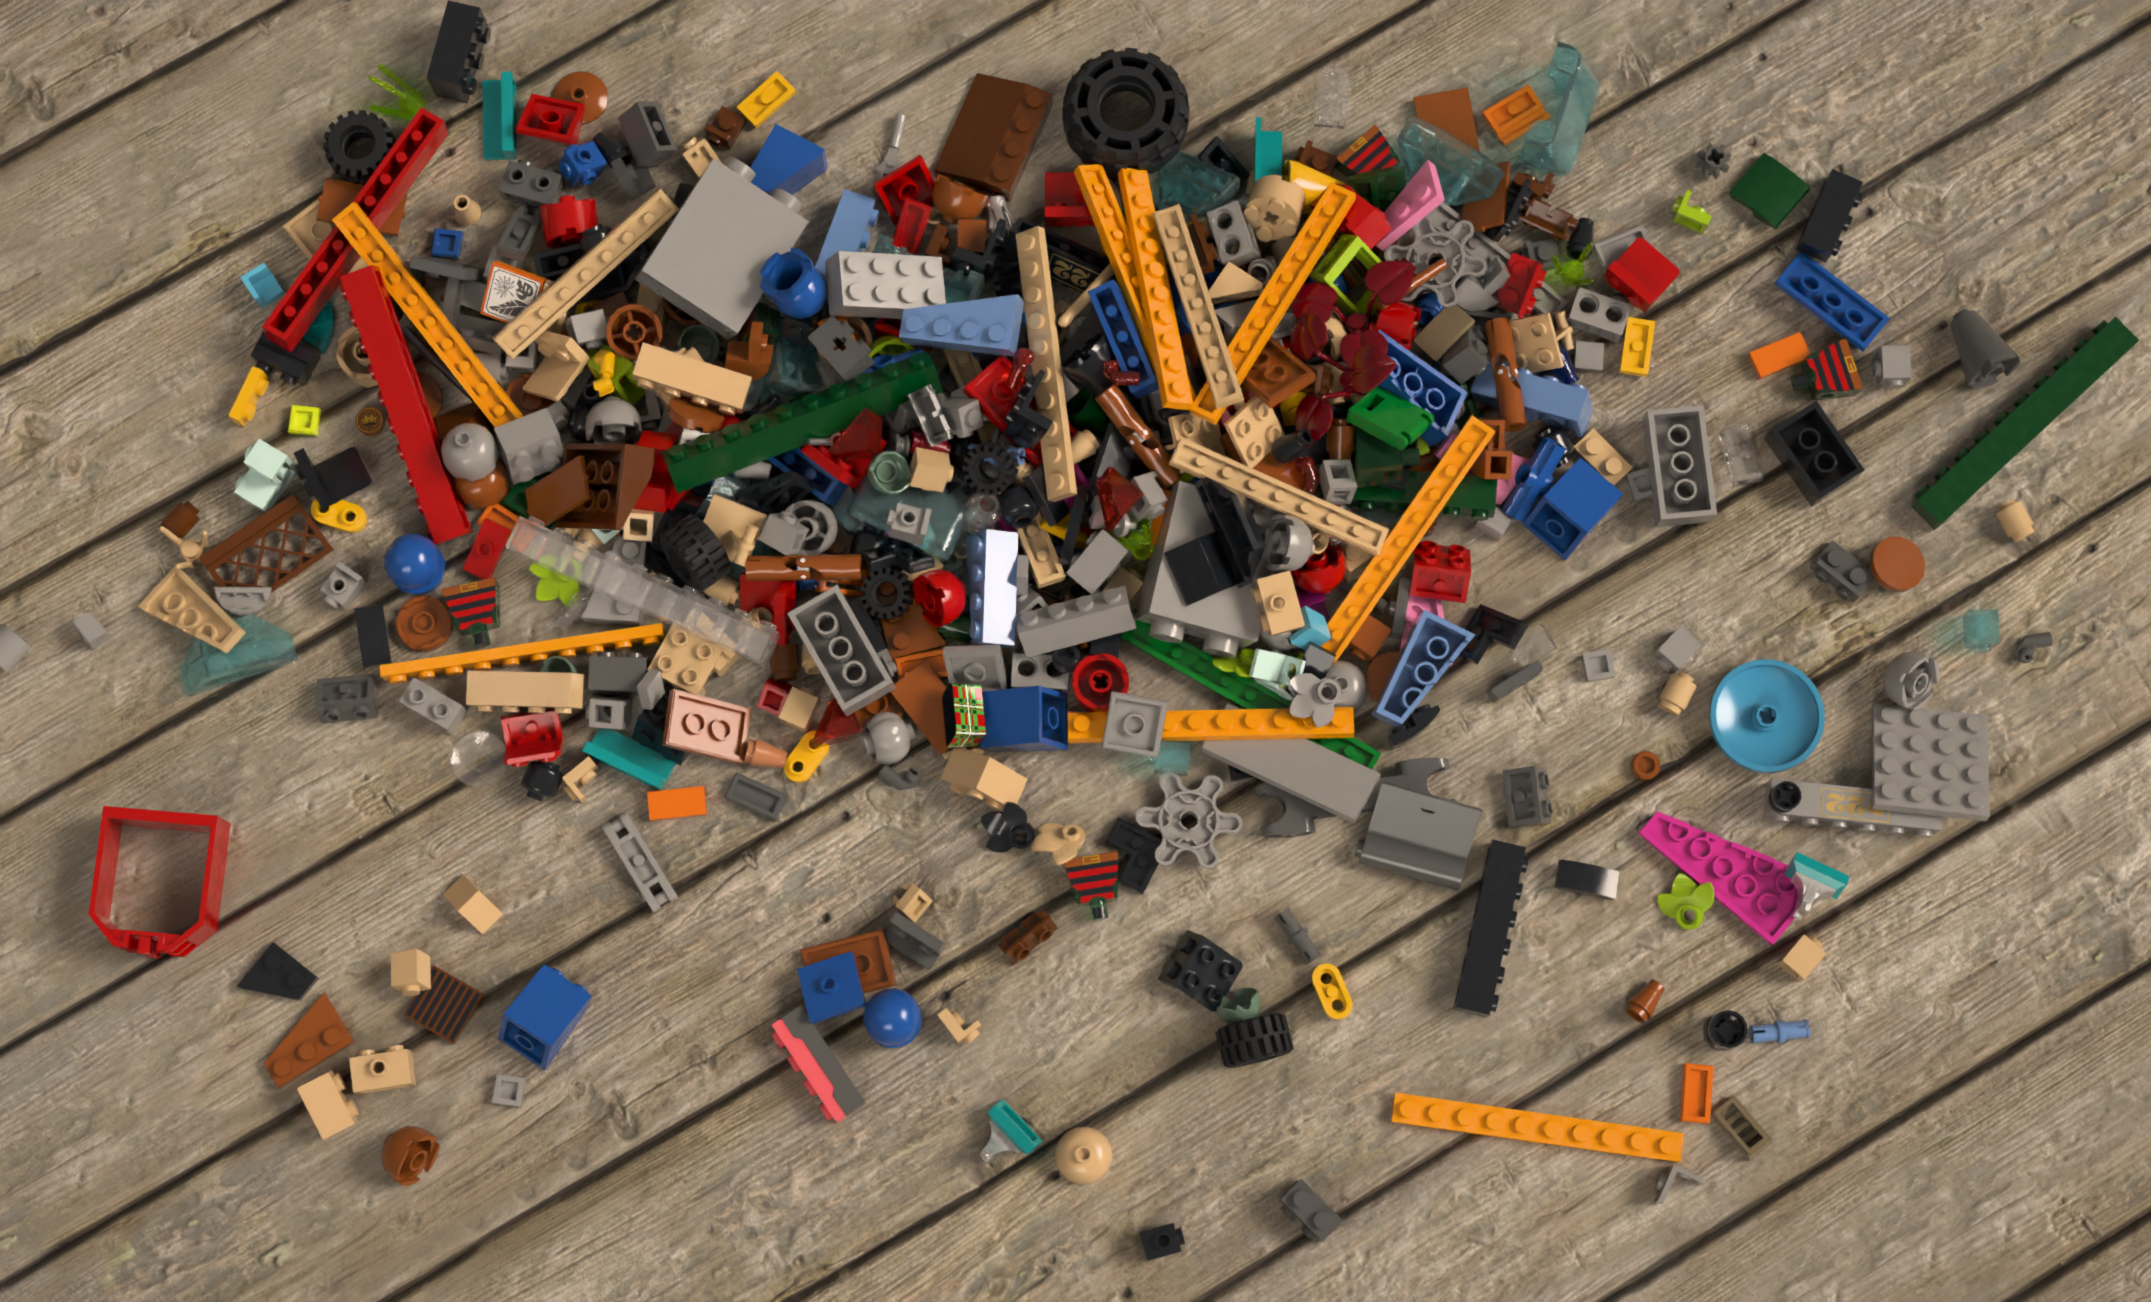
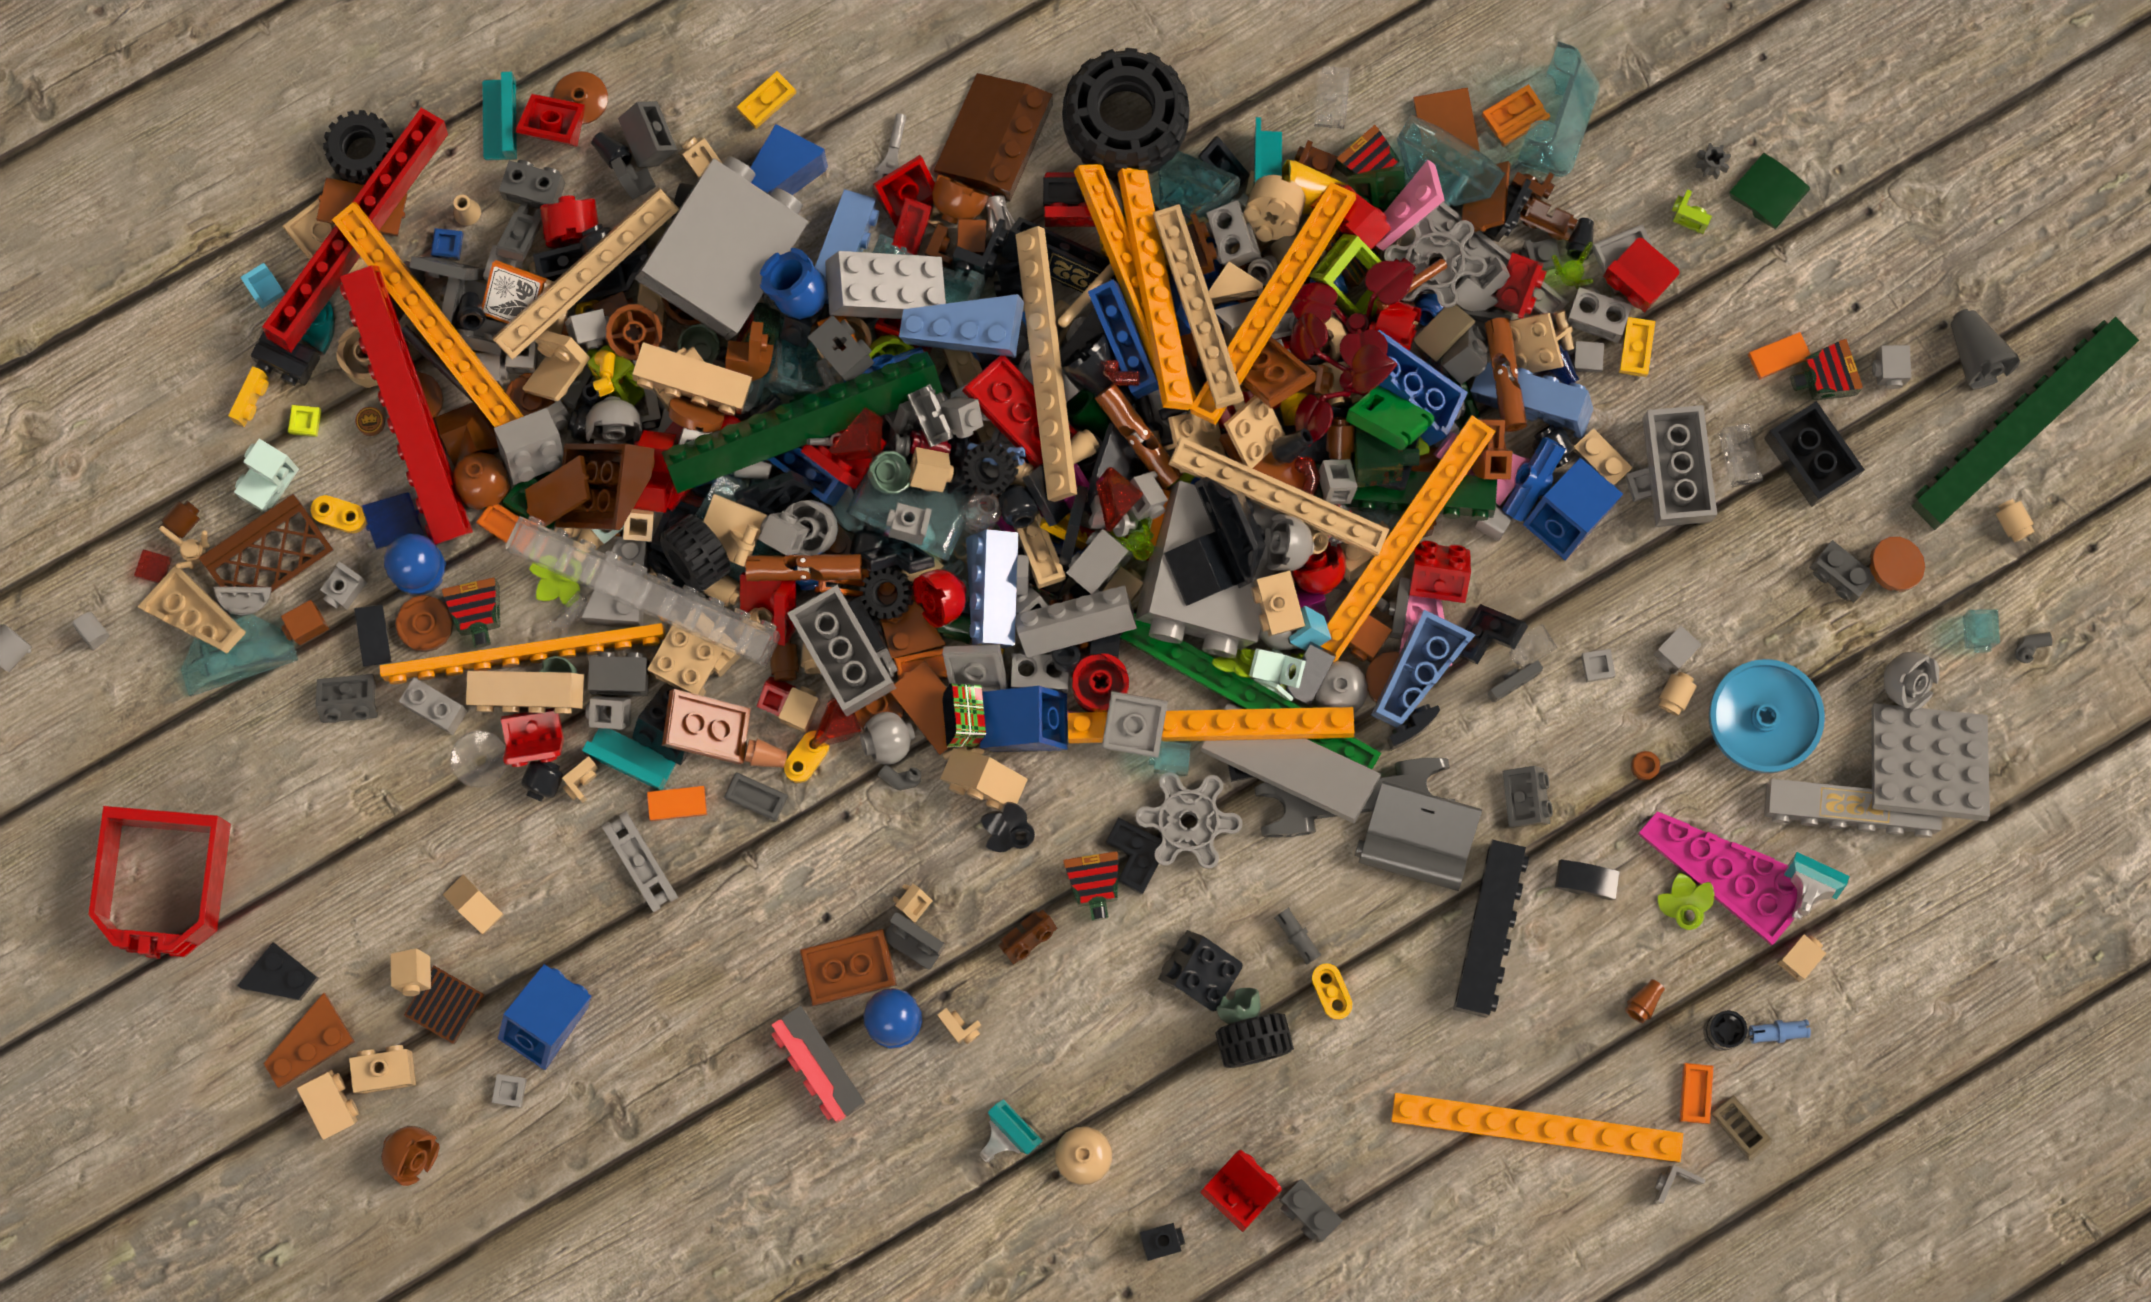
black bracket [293,447,372,509] -> none
clear neon green plant [368,64,427,120] -> none
black brick [426,0,491,103] -> none
light grey cylinder [441,423,500,481] -> none
red plate [463,518,512,579] -> none
blue brick [558,141,607,187] -> none
light grey tile [637,669,665,710] -> none
reddish brown bracket [704,106,747,149] -> none
blue plate [797,951,866,1024] -> none
black bracket [1003,369,1053,450] -> none
clear red arm [1006,348,1034,390] -> none
tan plate [1031,823,1086,866] -> none
light grey plate [1289,673,1341,728] -> none
black wheel [1768,781,1802,813] -> none
blue slope [1774,251,1890,352] -> none
black brick [1795,169,1864,263] -> none
none -> clear red tile [134,549,172,584]
none -> dark orange brick [281,600,329,646]
none -> clear blue piece [361,492,424,550]
none -> black cone [457,292,486,331]
none -> black tile [1043,177,1086,207]
none -> red bracket [1200,1150,1282,1232]

